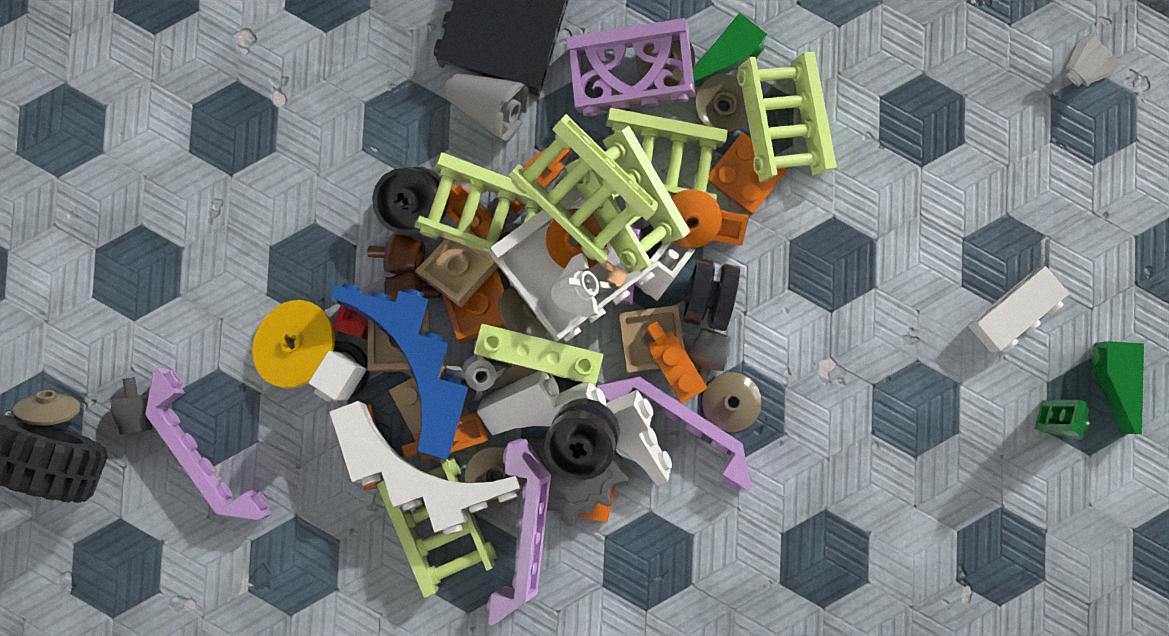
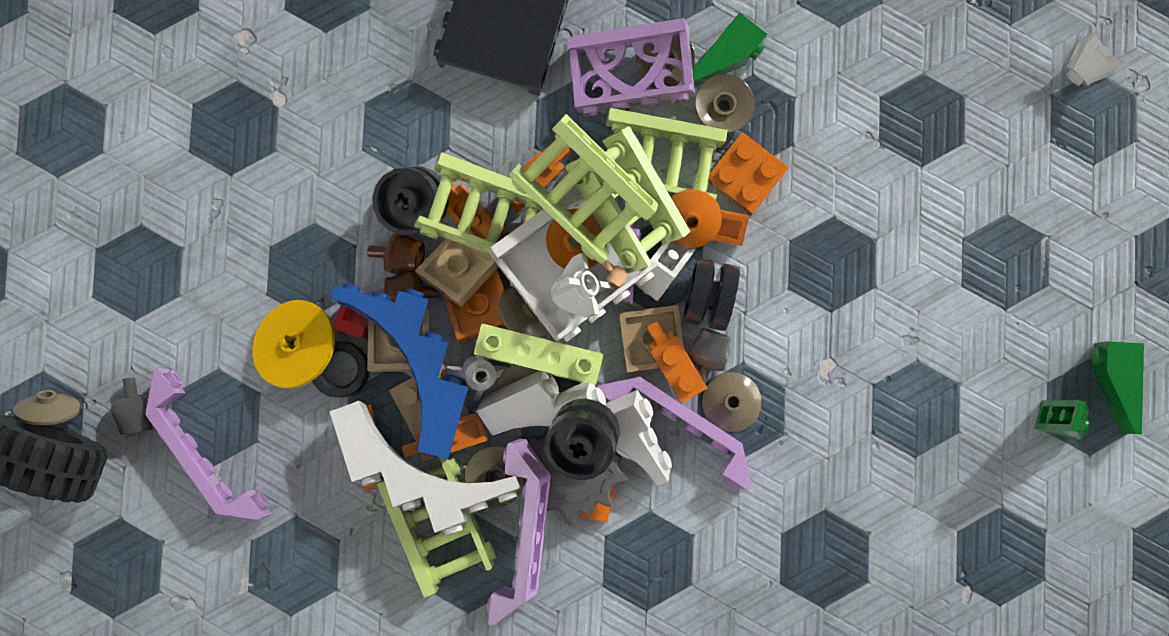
white brick [309,351,367,402] -> none
light grey cone [444,73,530,141] -> none
yellowish green fence [737,52,837,182] -> none
white brick [968,266,1069,353] -> none

